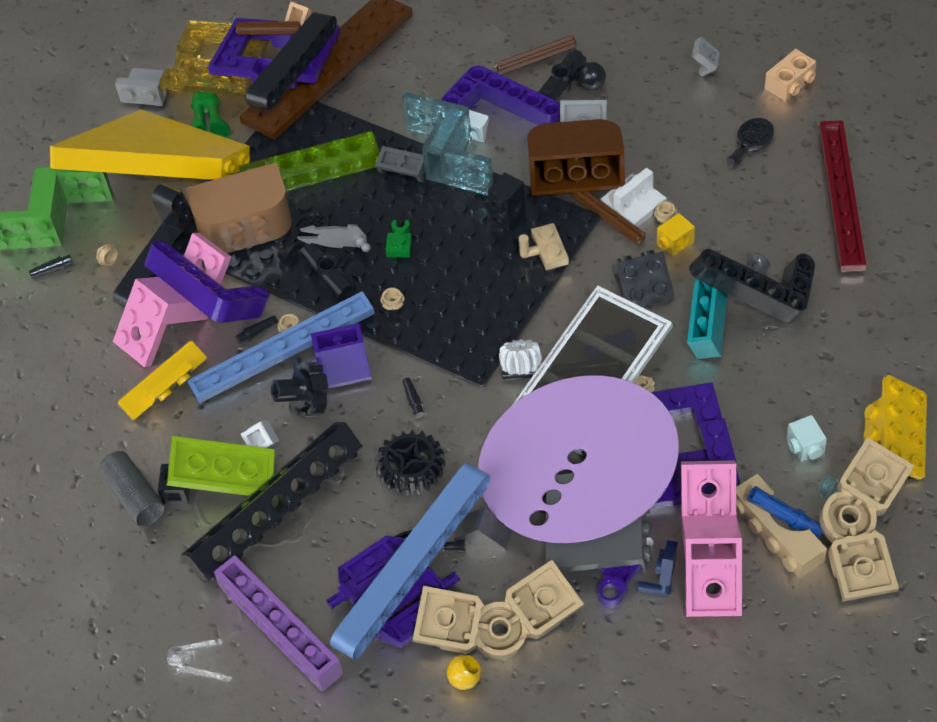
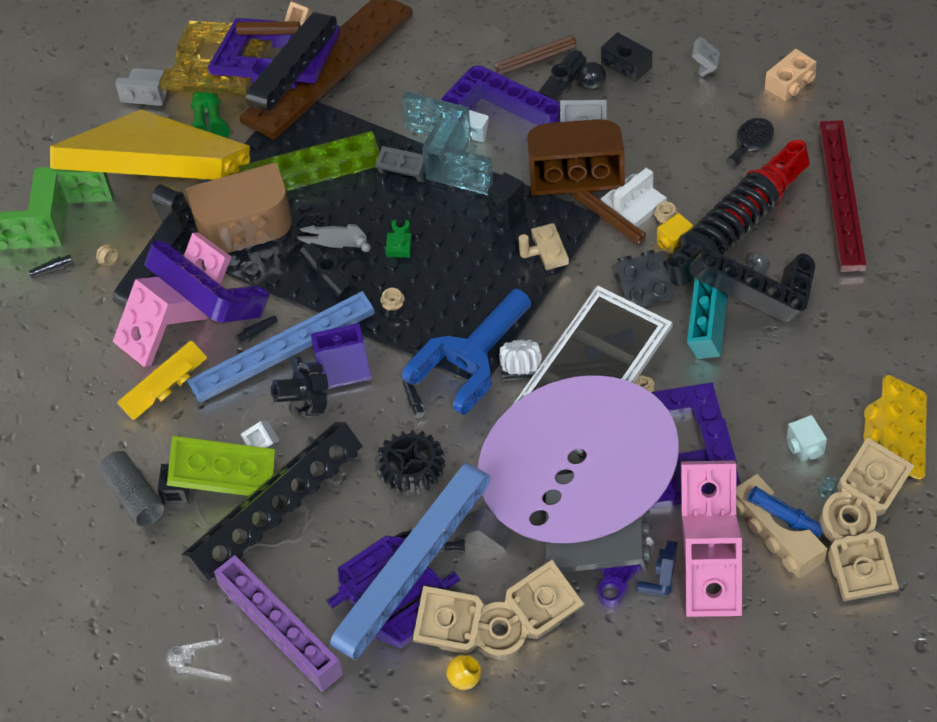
tan plate [278,314,301,332] -> none
none -> blue piece [402,289,531,415]
none -> black brick [601,32,653,82]
none -> black piece [666,140,810,286]

